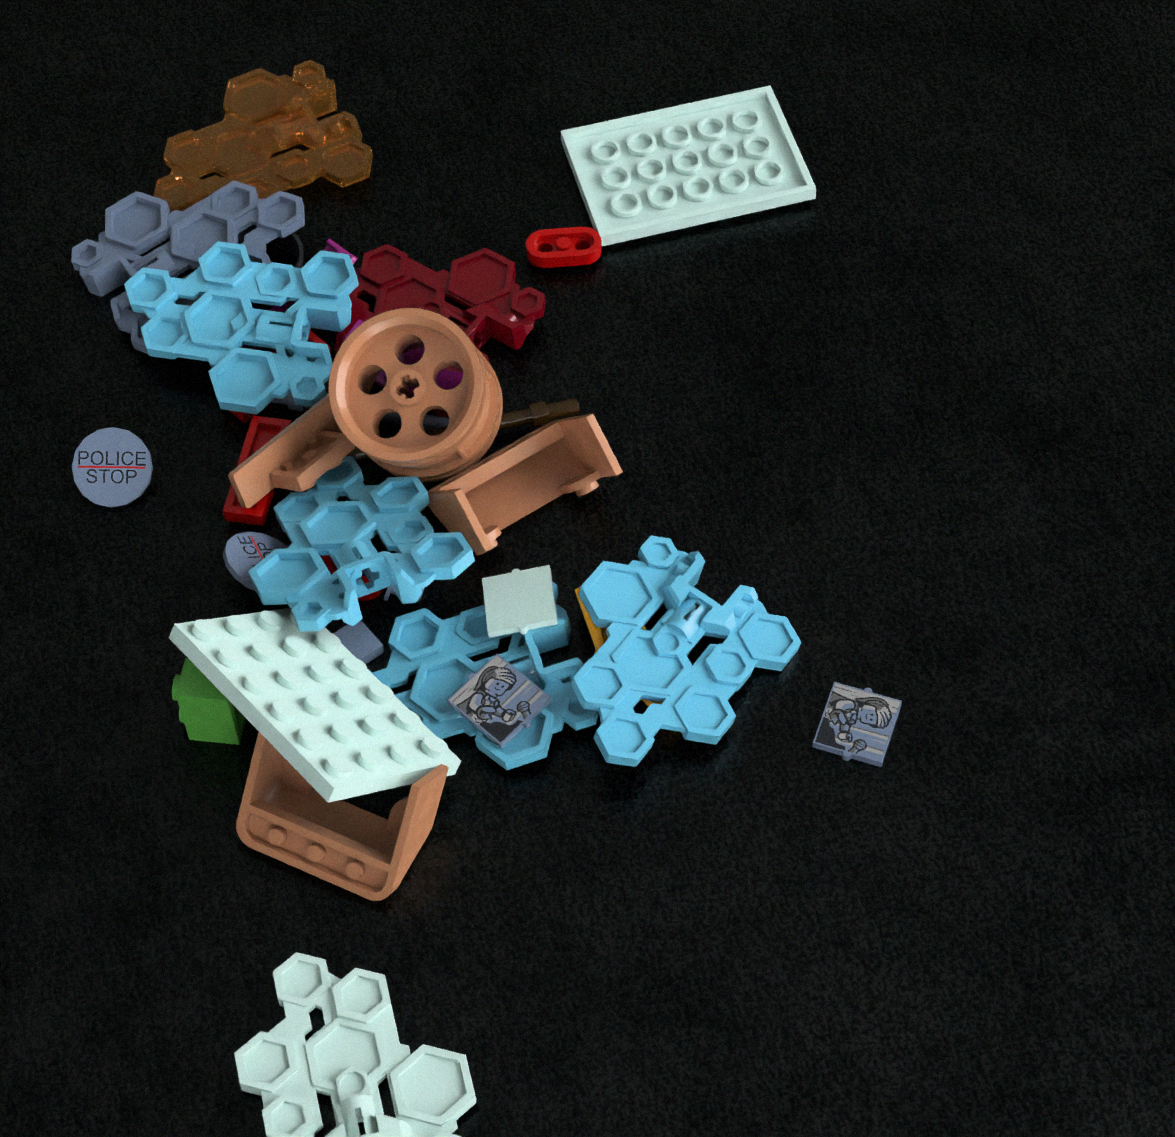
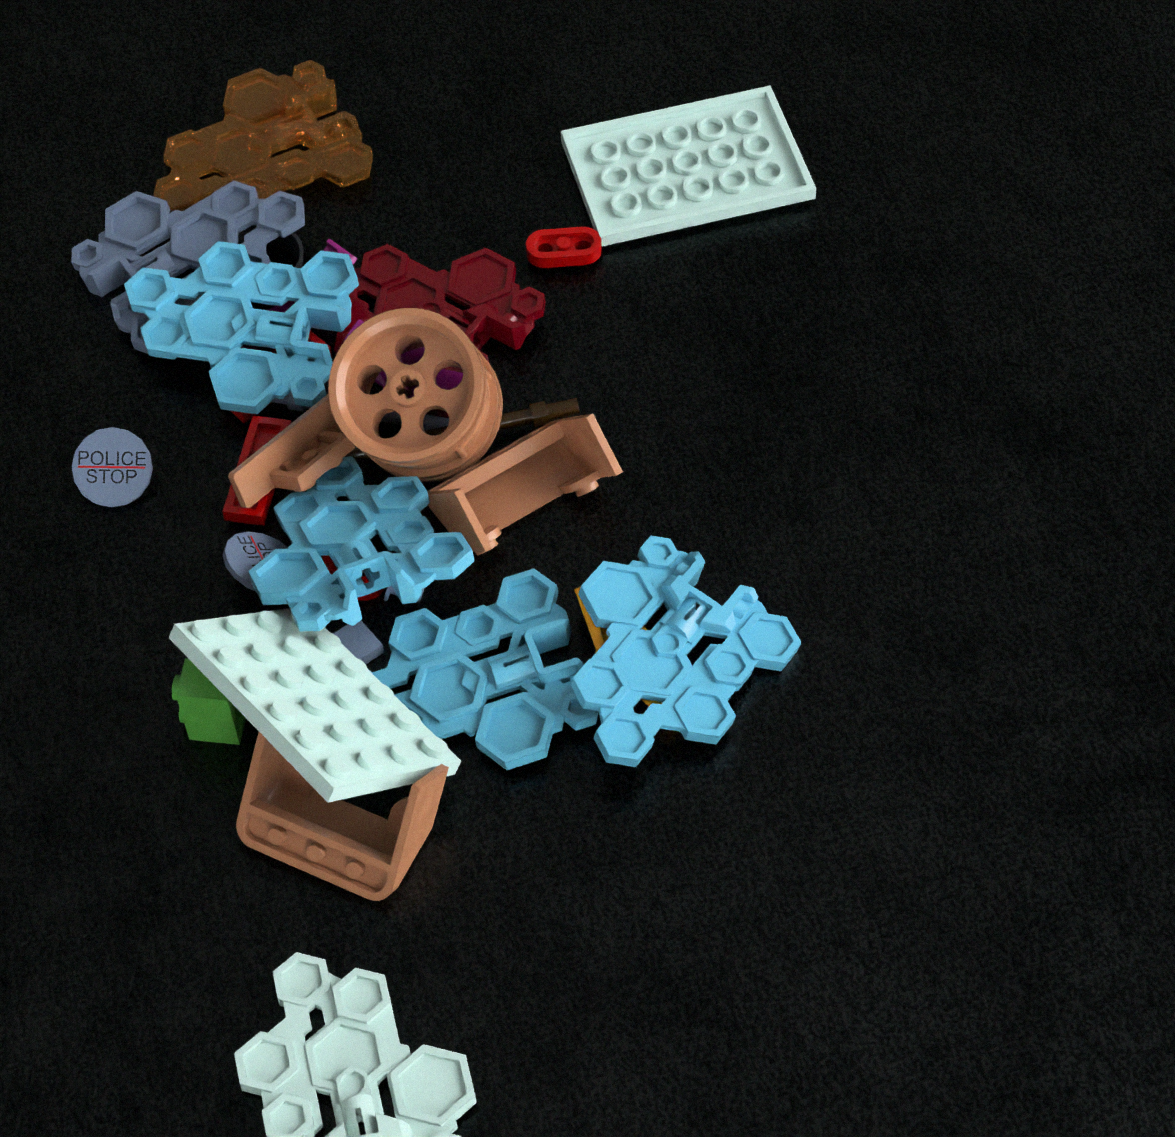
piece [447,654,551,749] -> none
light aqua piece [482,565,558,638] -> none
piece [812,682,902,767] -> none

